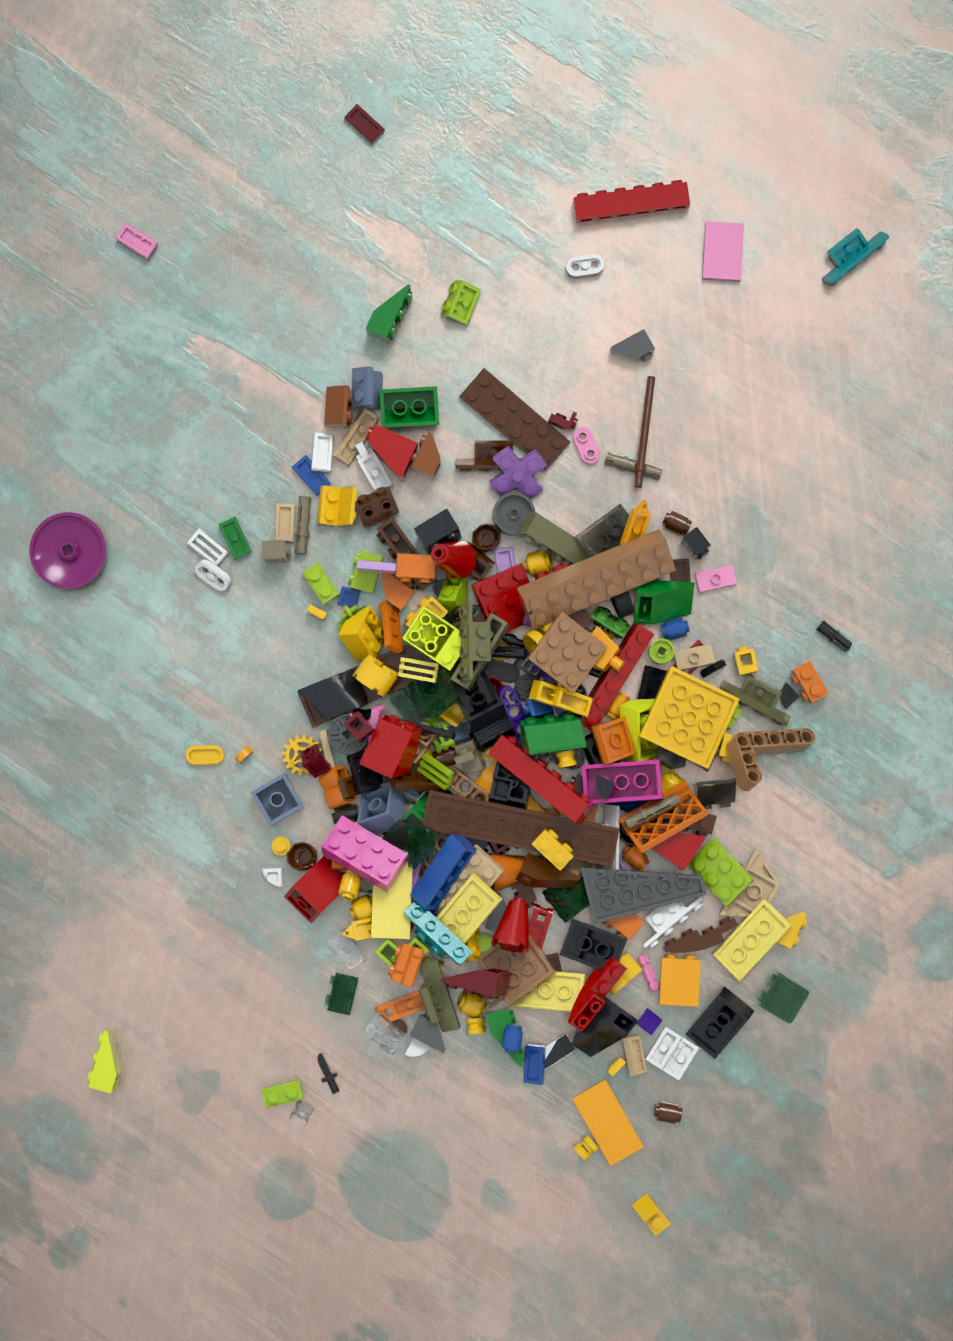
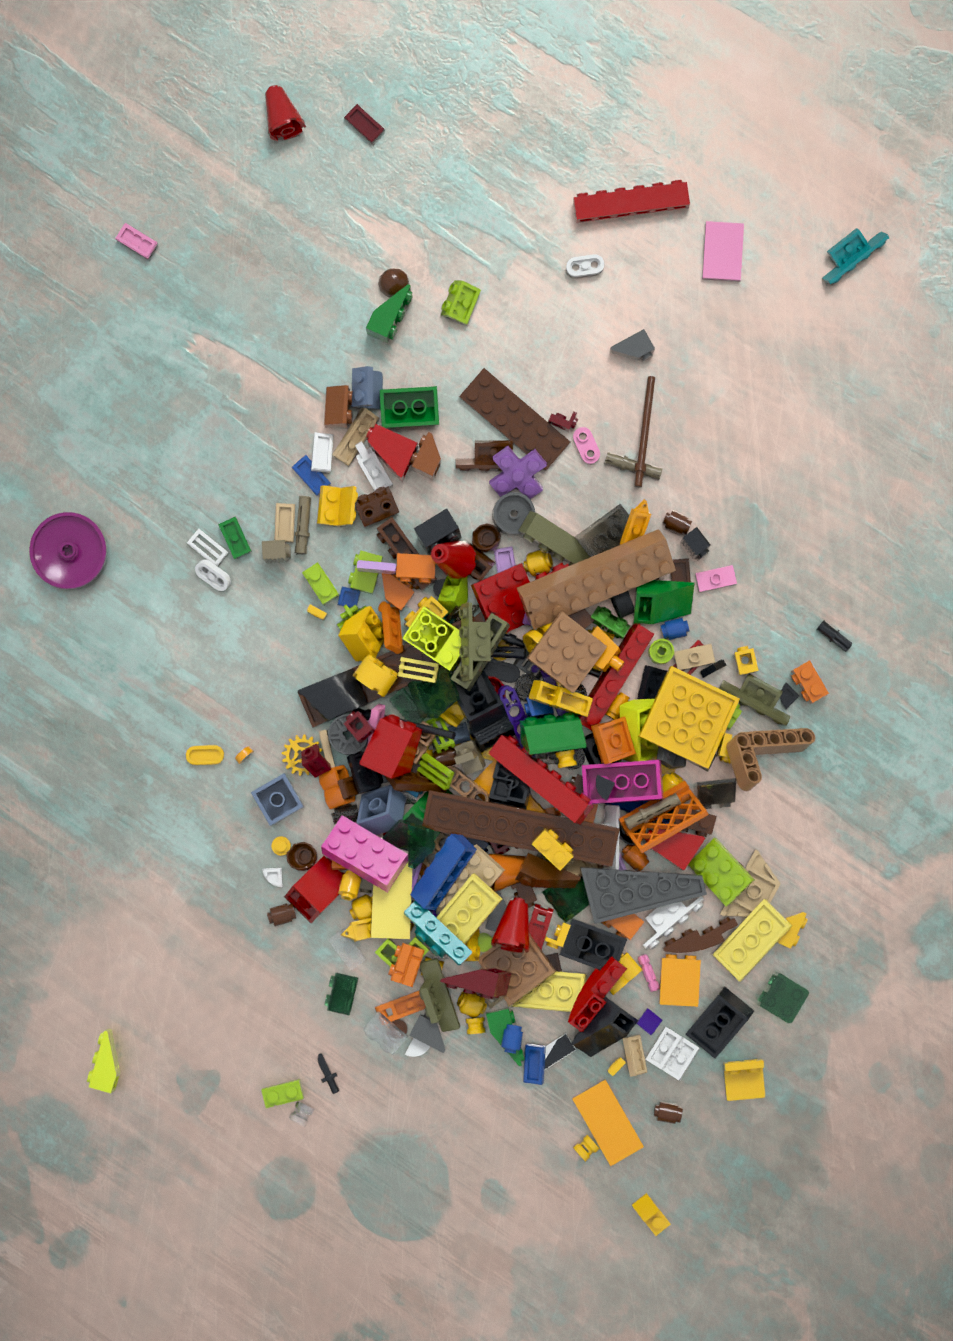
none -> red cone [265,85,306,141]
none -> reddish brown brick [267,903,296,927]
none -> reddish brown hair [378,268,409,297]
none -> yellow bracket [544,922,571,949]
none -> yellow bracket [723,1059,765,1101]

